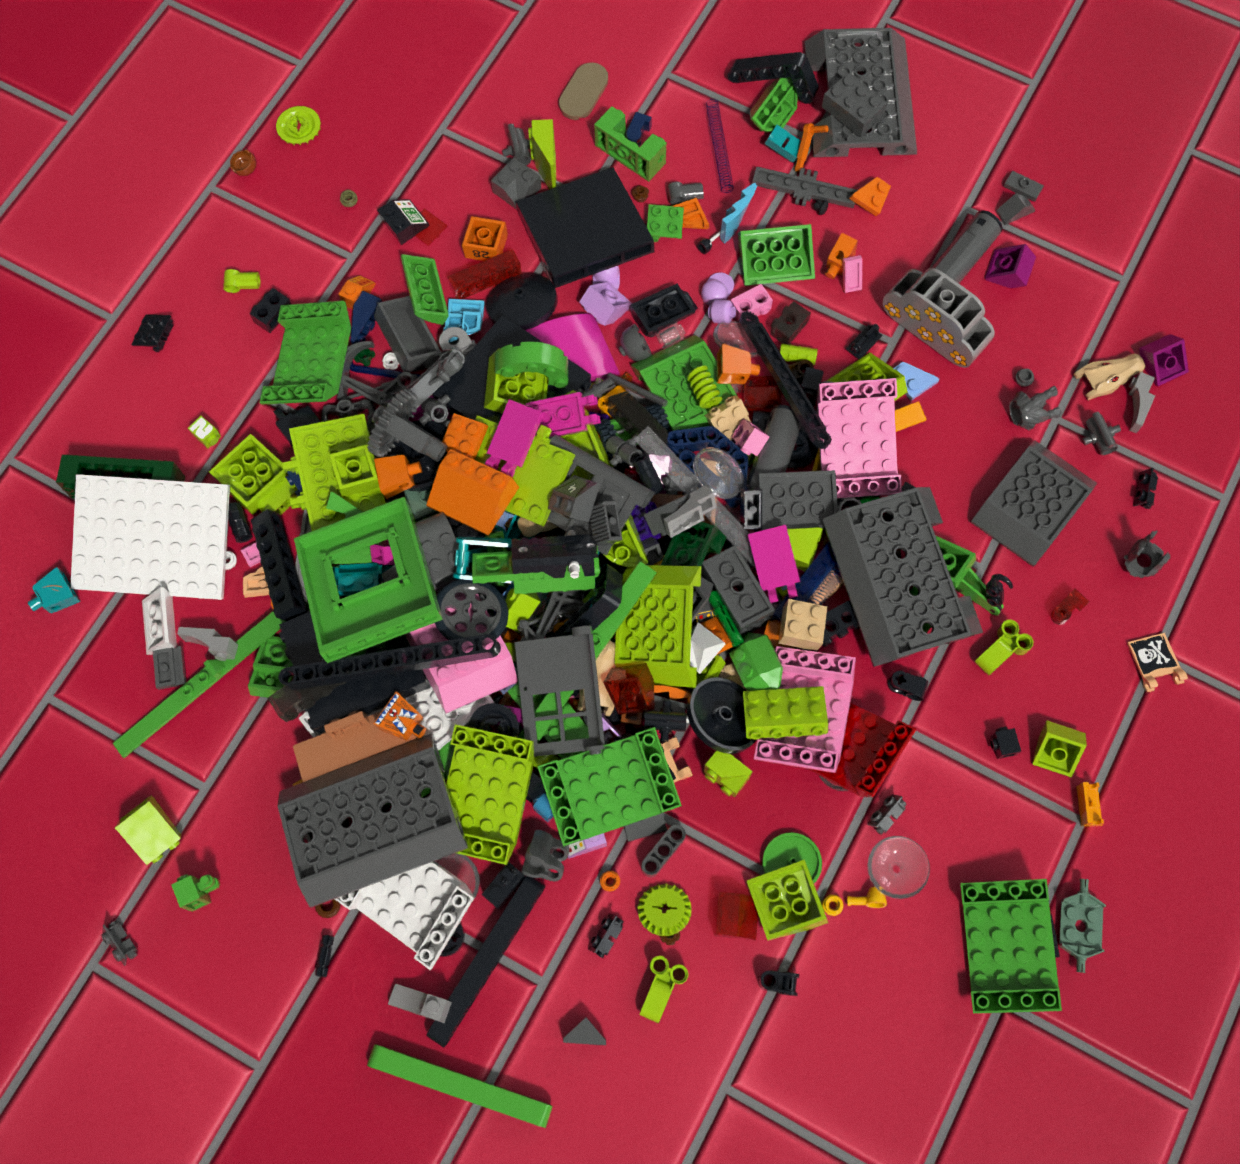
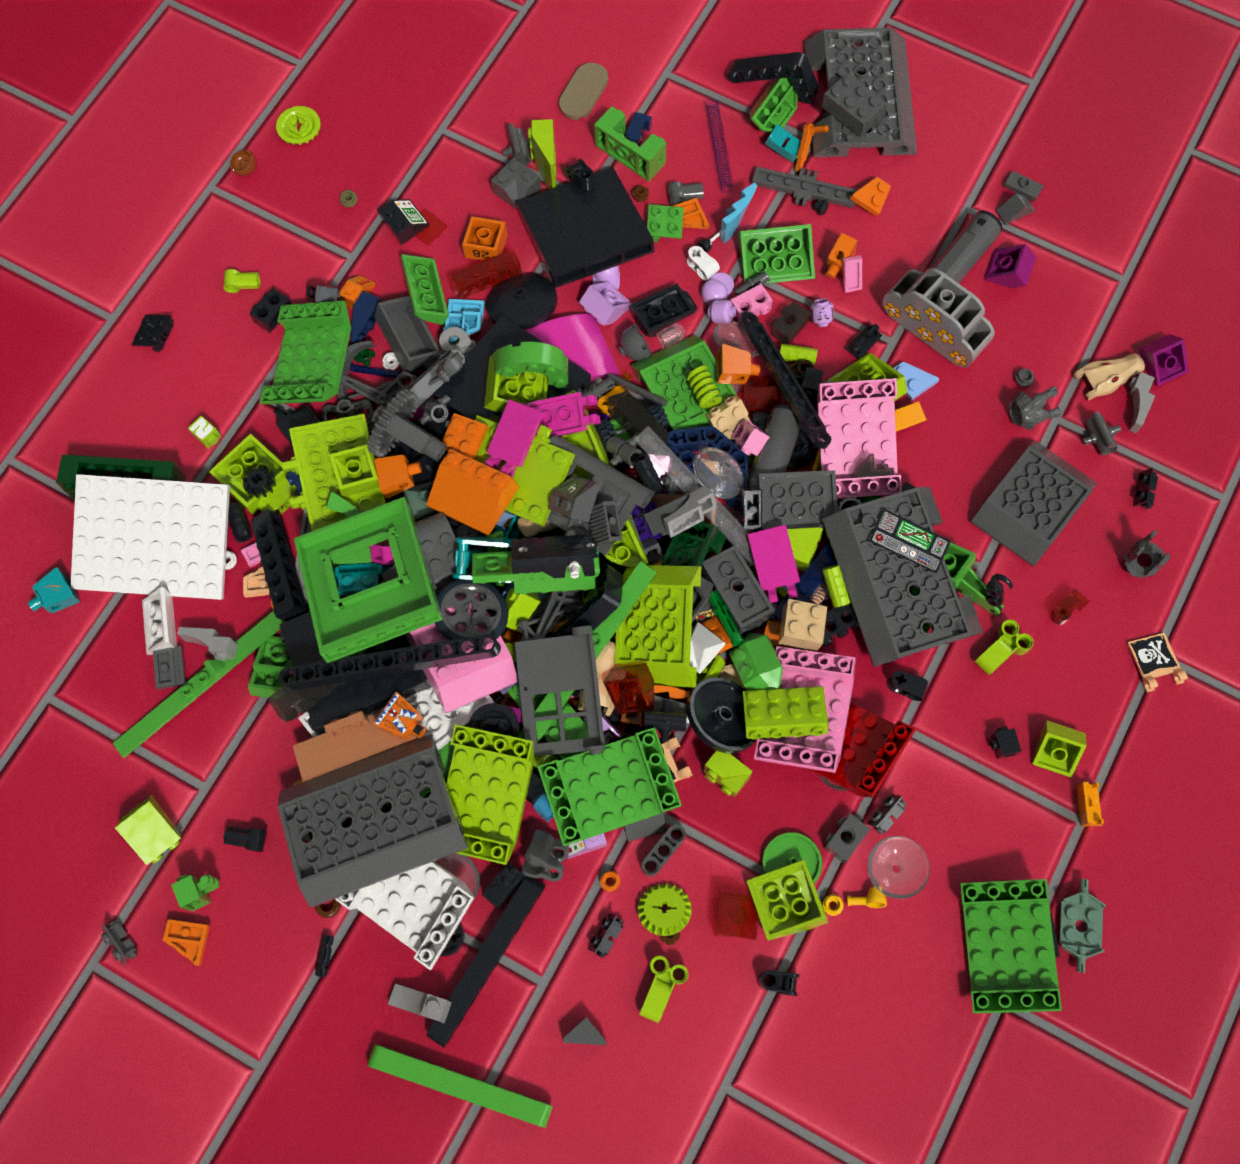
none -> orange wing [163,919,210,966]
none -> black piece [223,826,267,852]
none -> black gear [242,466,276,499]
none -> black brick [305,282,340,303]
none -> black piece [565,158,595,192]
none -> white piece [687,246,720,281]
none -> dark grey pin [734,271,770,296]
none -> lavender head [810,298,834,327]
none -> lime axle [822,565,850,608]
none -> dark grey brick [824,814,870,864]
none -> clear smoke slope [852,453,894,478]
none -> sticker [869,509,951,574]

